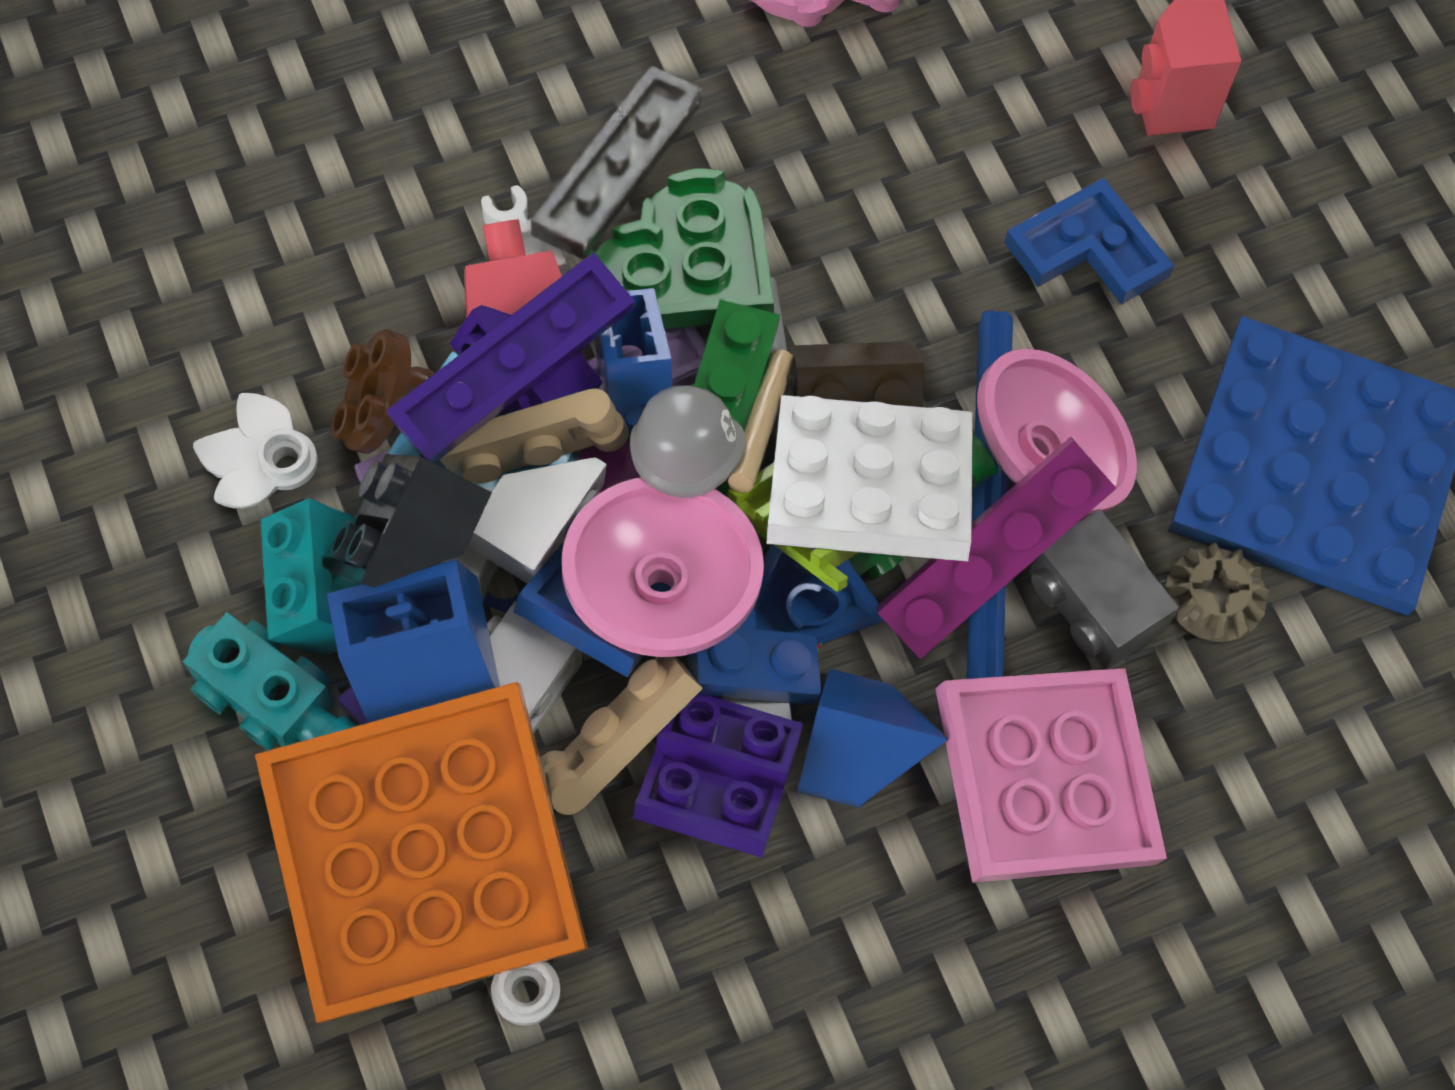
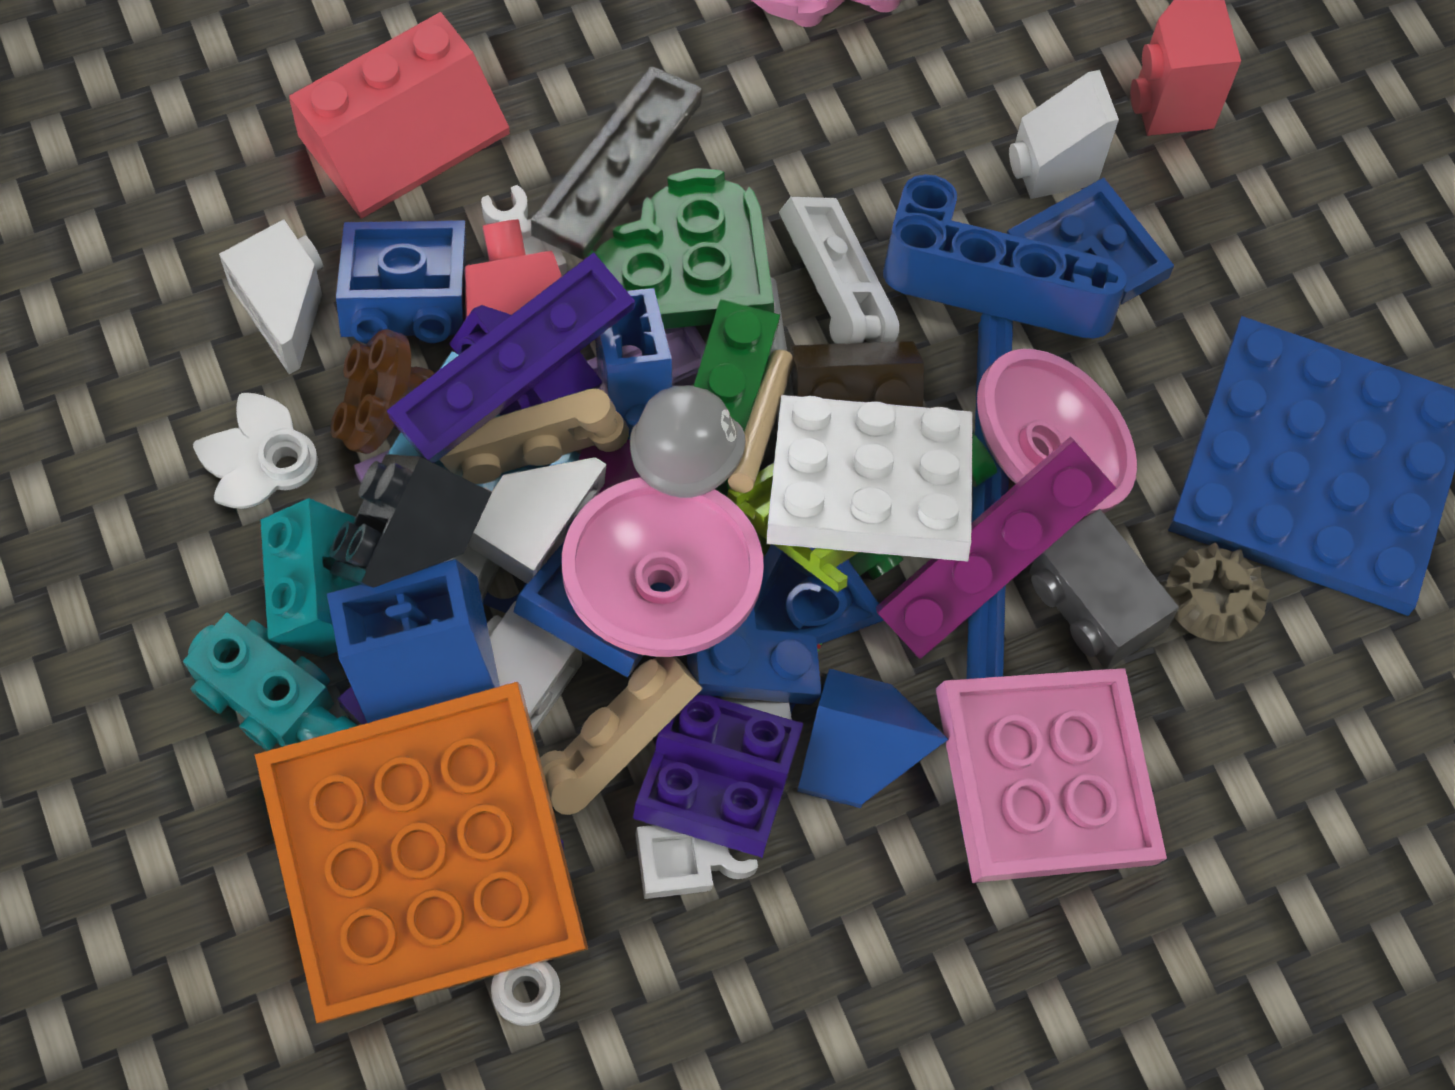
none -> white slope [219,219,323,374]
none -> coral slope [289,12,510,219]
none -> blue plate [336,220,467,344]
none -> white plate [635,825,758,899]
none -> white plate [779,197,899,344]
none -> blue beam [883,174,1127,339]
none -> white slope [1009,70,1119,199]

